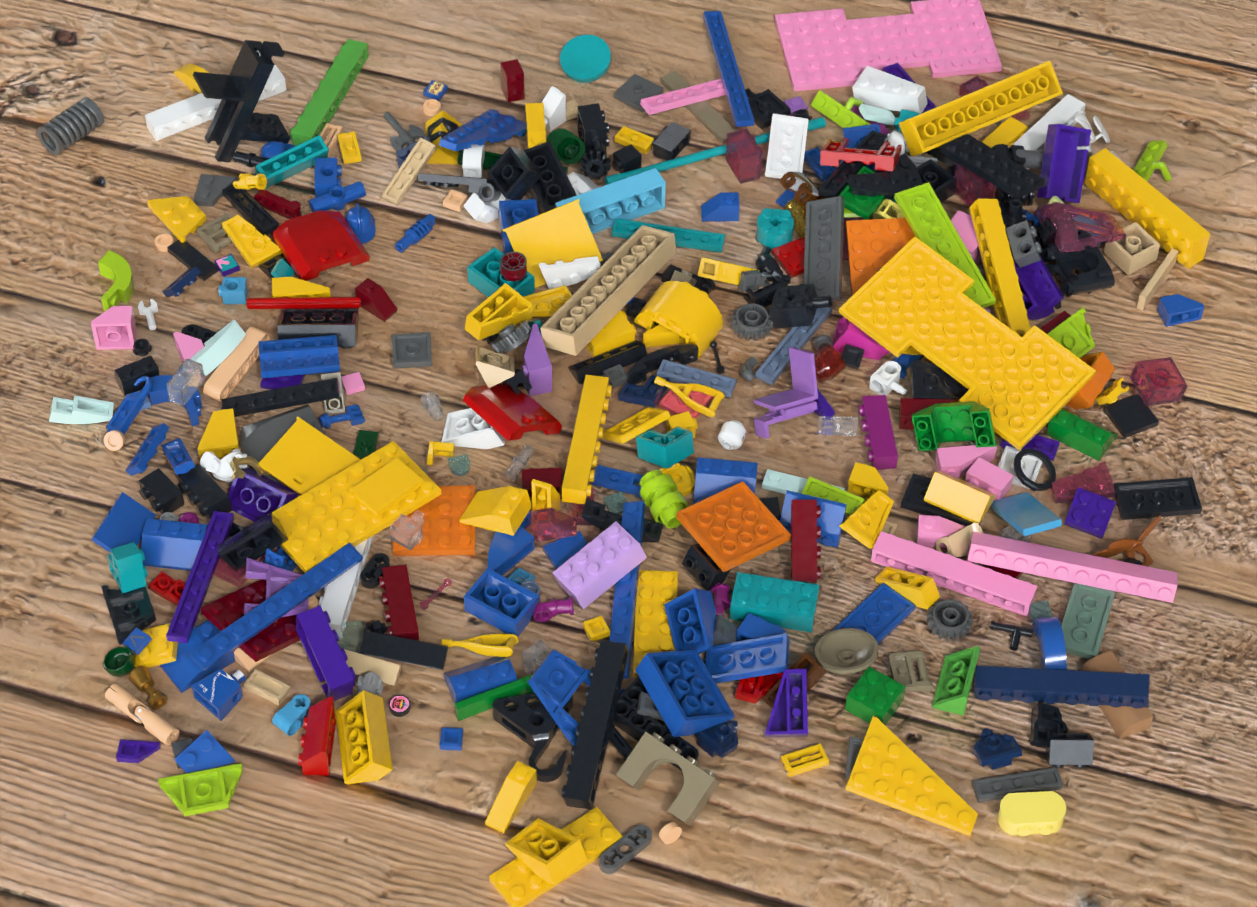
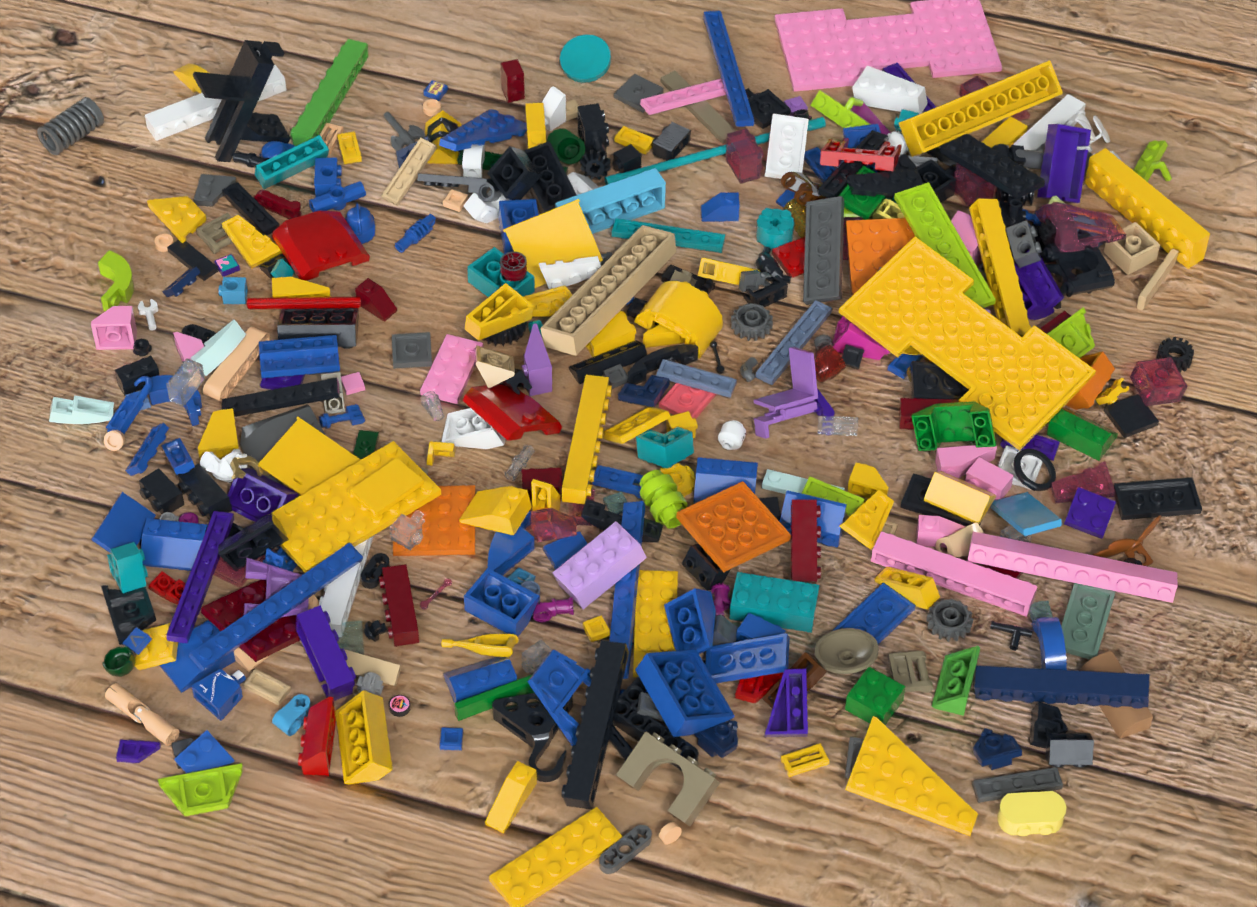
pearl gold piece [128,666,168,710] -> none
yellow piece [233,173,267,190] -> none
black slope [360,630,448,670] -> none
clear light blue tile [448,454,470,476] -> none
dark grey gear [491,320,531,354] -> none
yellow slope [505,818,587,886] -> none
yellow piece [654,376,725,417] -> none
black brick [769,284,832,329] -> none
light aqua tile [858,104,895,126] -> none
magenta brick [858,395,898,470] -> none
white piece [869,361,907,396] -> none
blue slope [1157,294,1204,327] -> none
none -> bright pink plate [420,334,483,404]
none -> black tyre [1157,337,1194,373]

